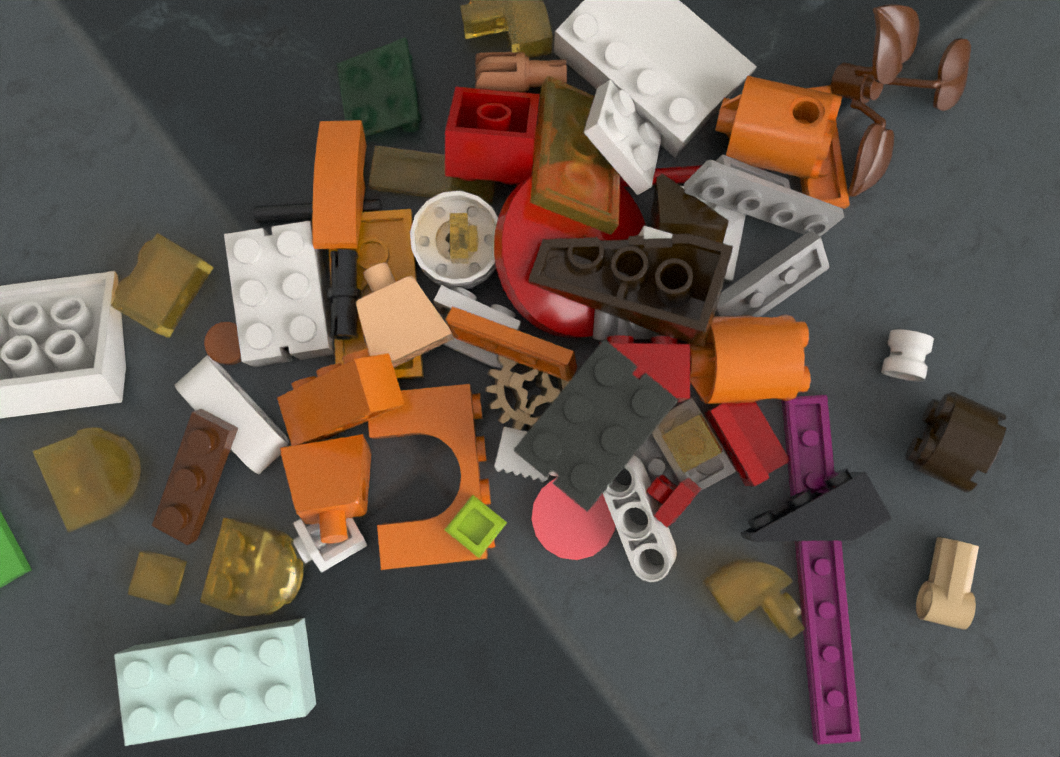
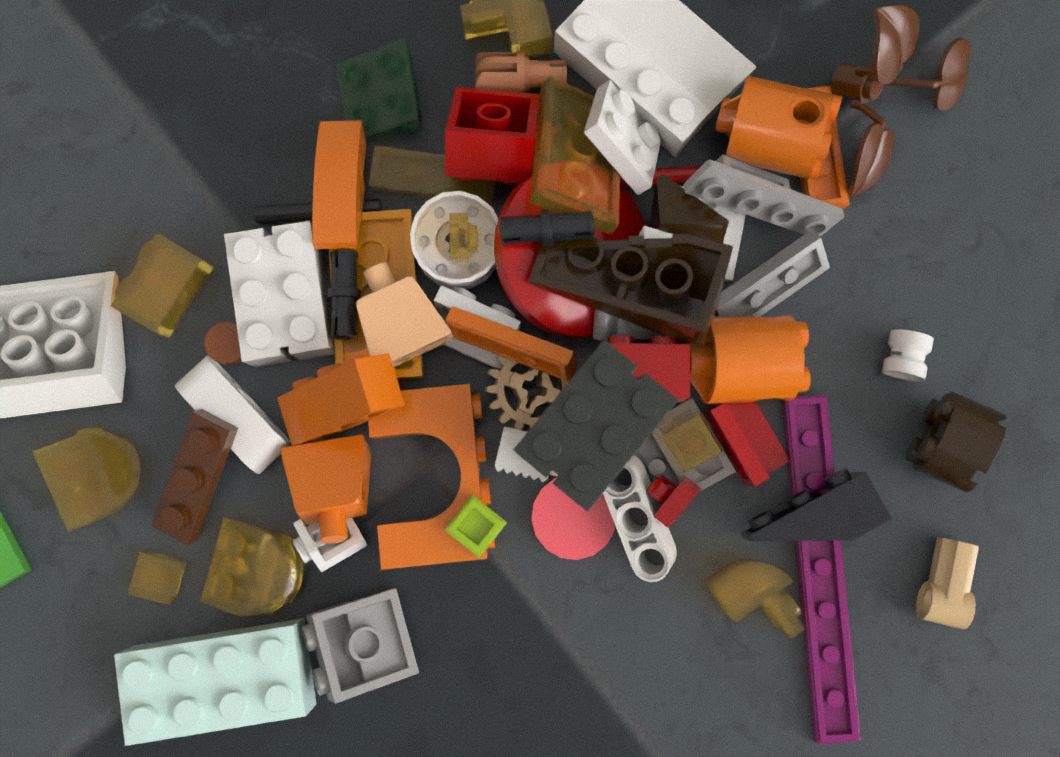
none -> light grey plate [301,588,419,704]
none -> black pin [500,209,595,247]

